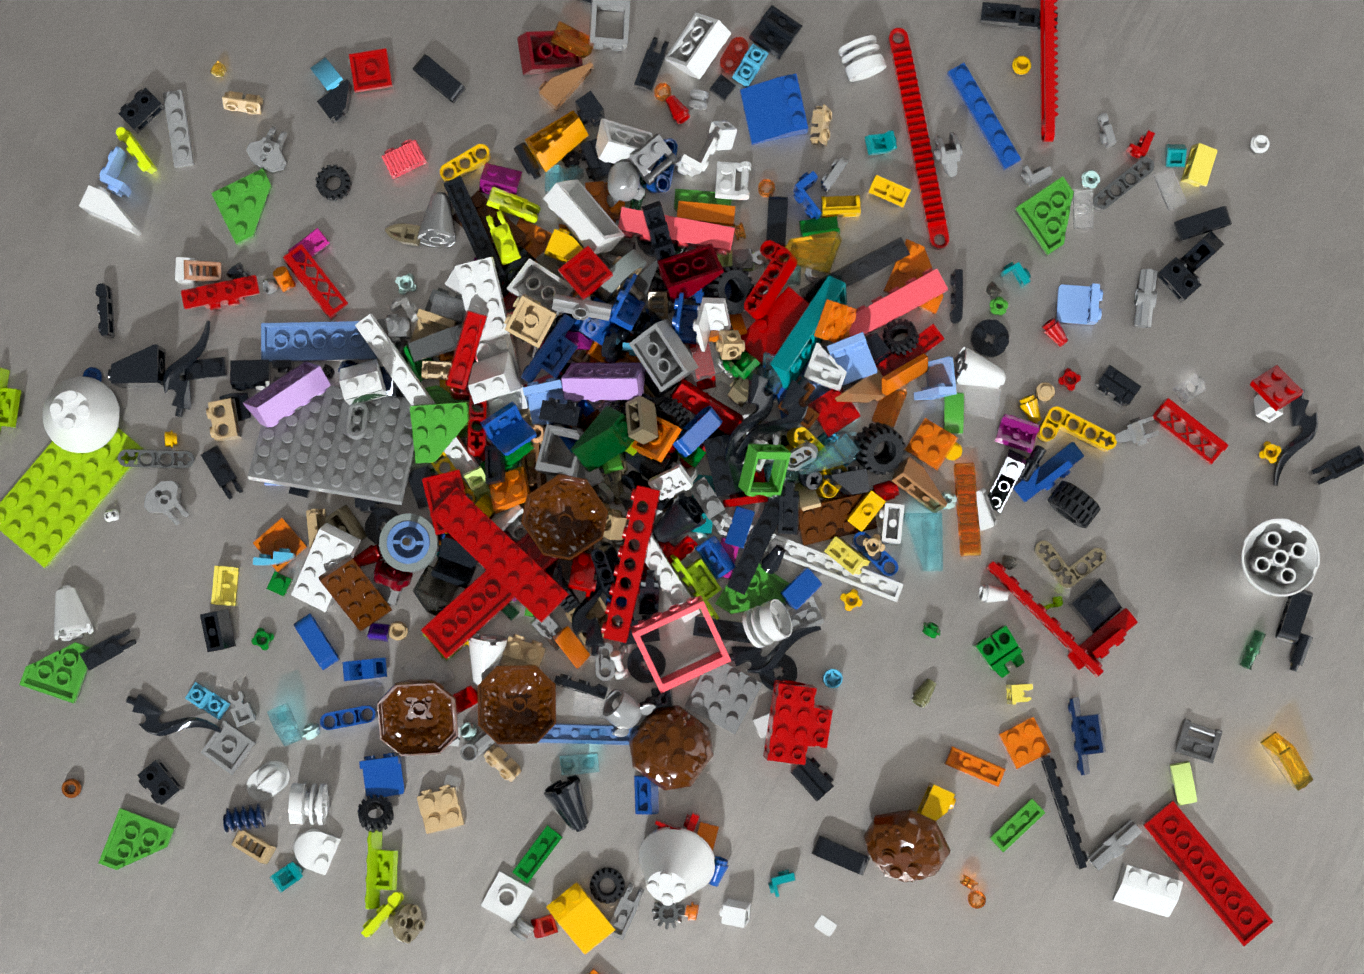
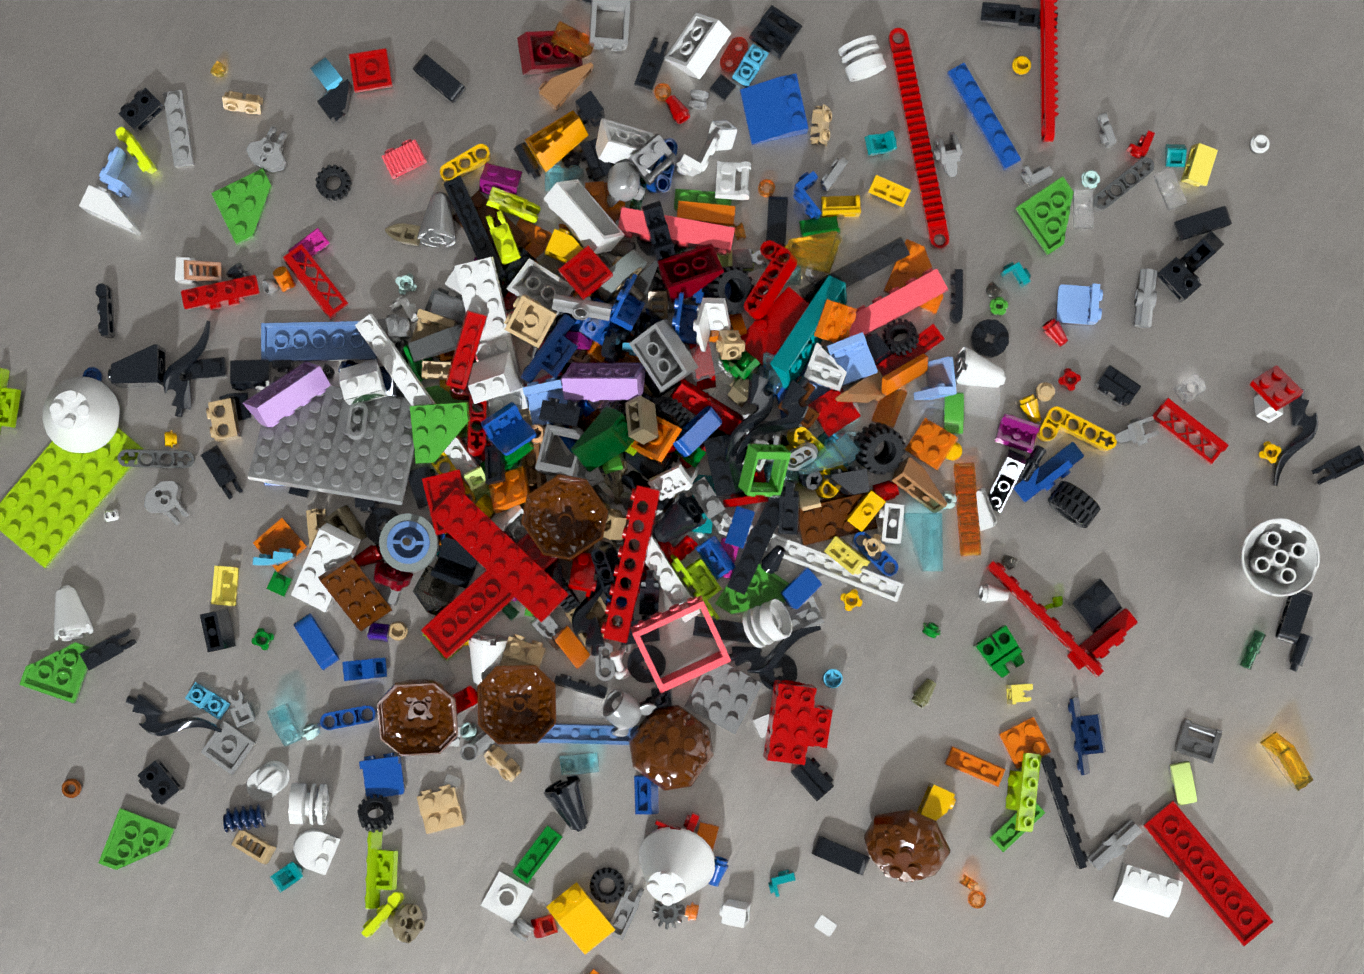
dark tan beam [1034,540,1106,588] -> none
none -> lime bracket [1005,753,1041,832]

